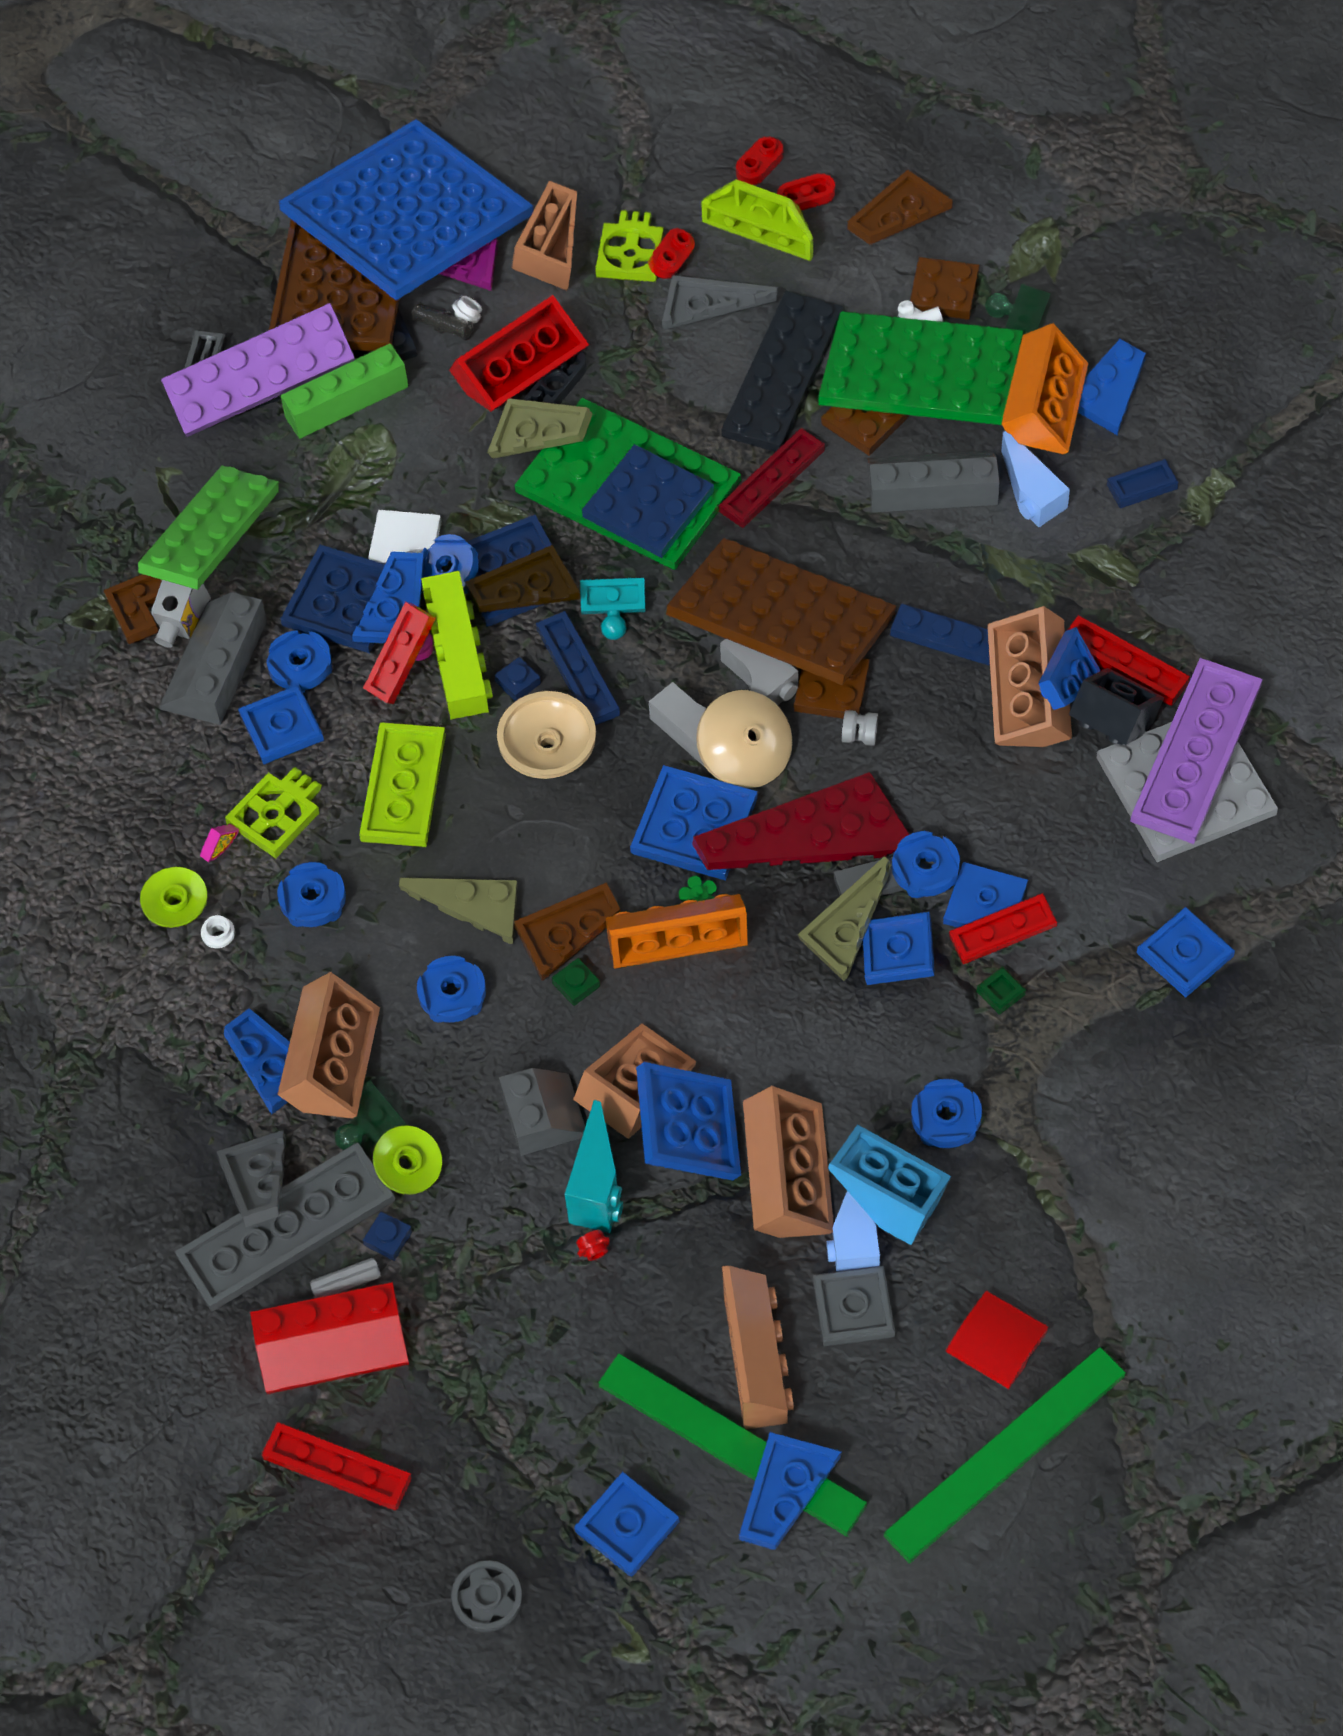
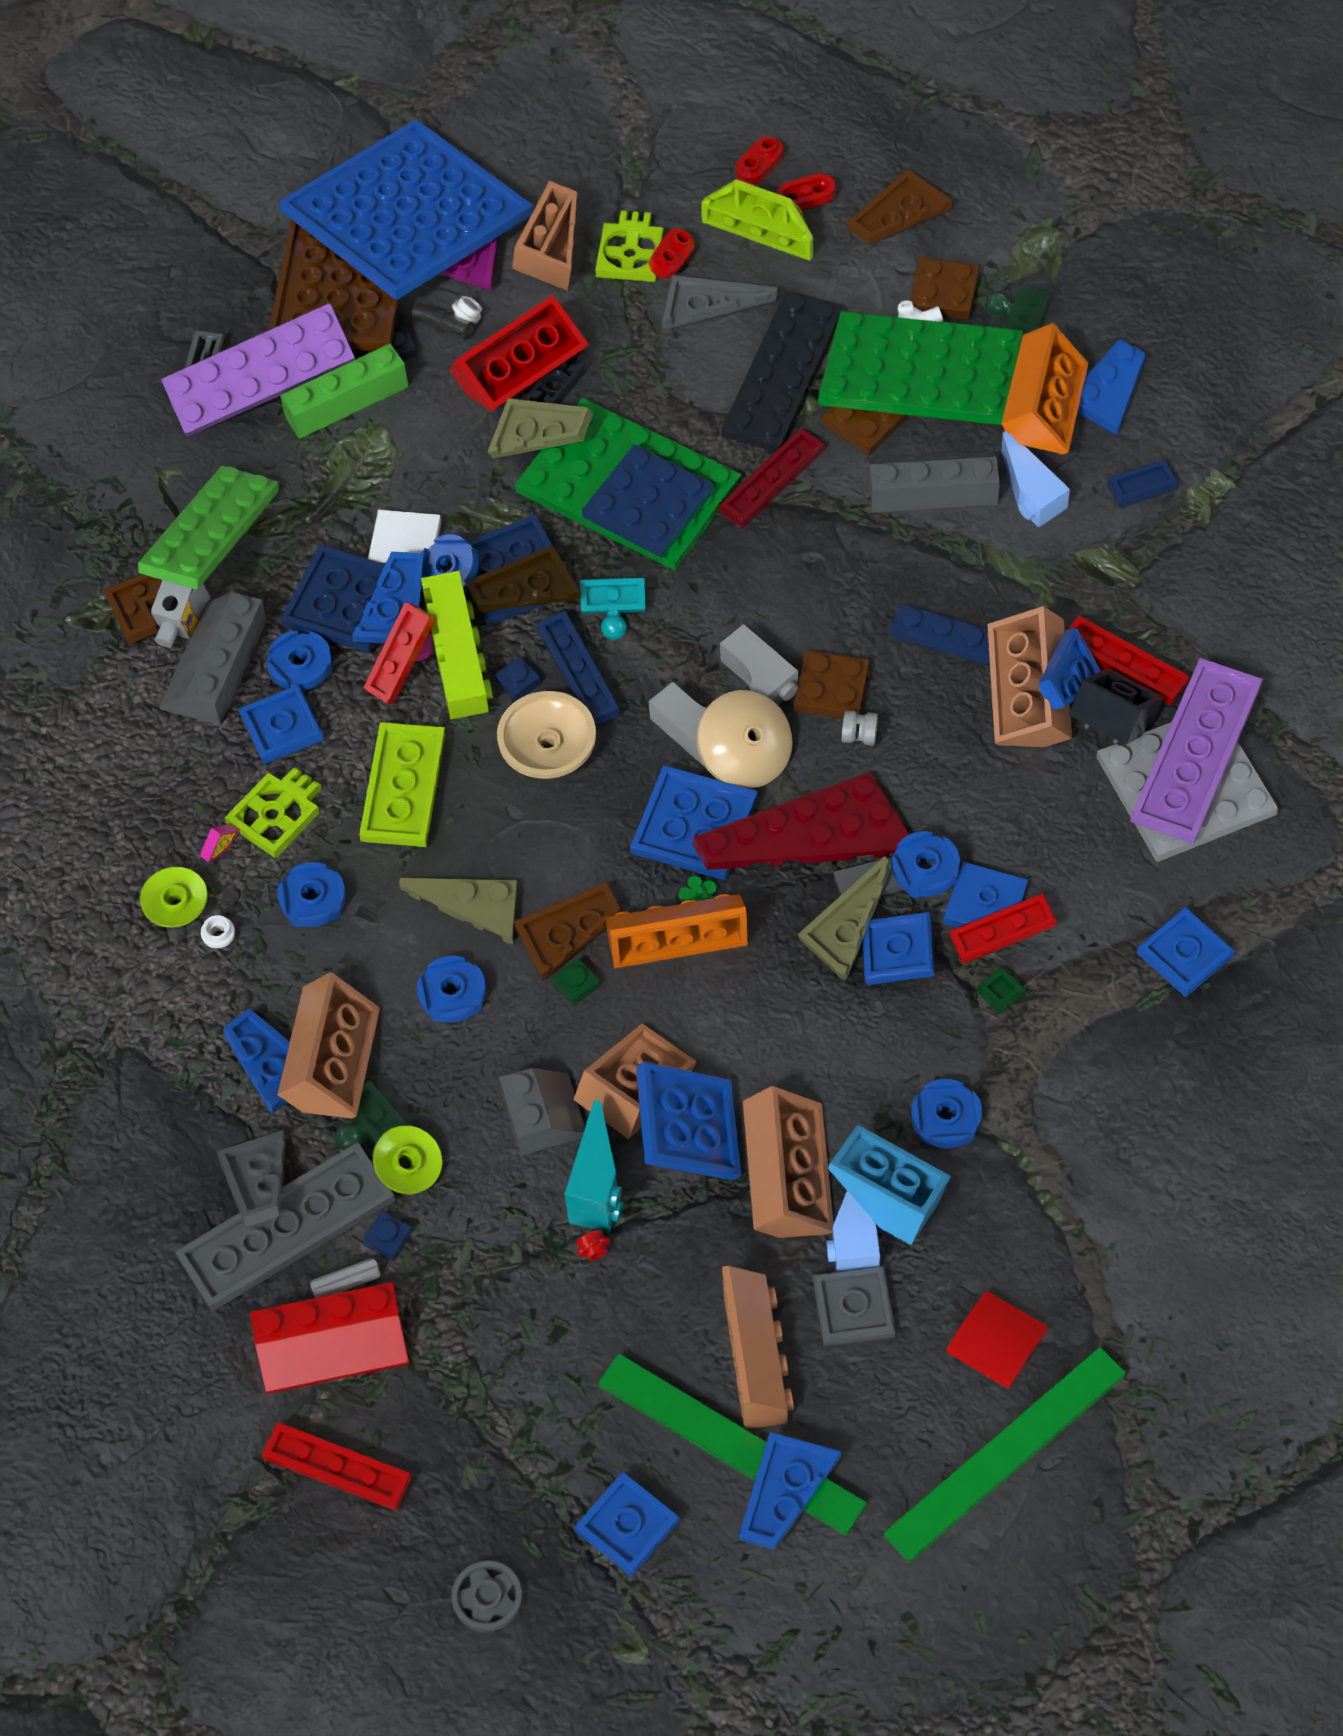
reddish brown plate [666,538,896,685] -> none

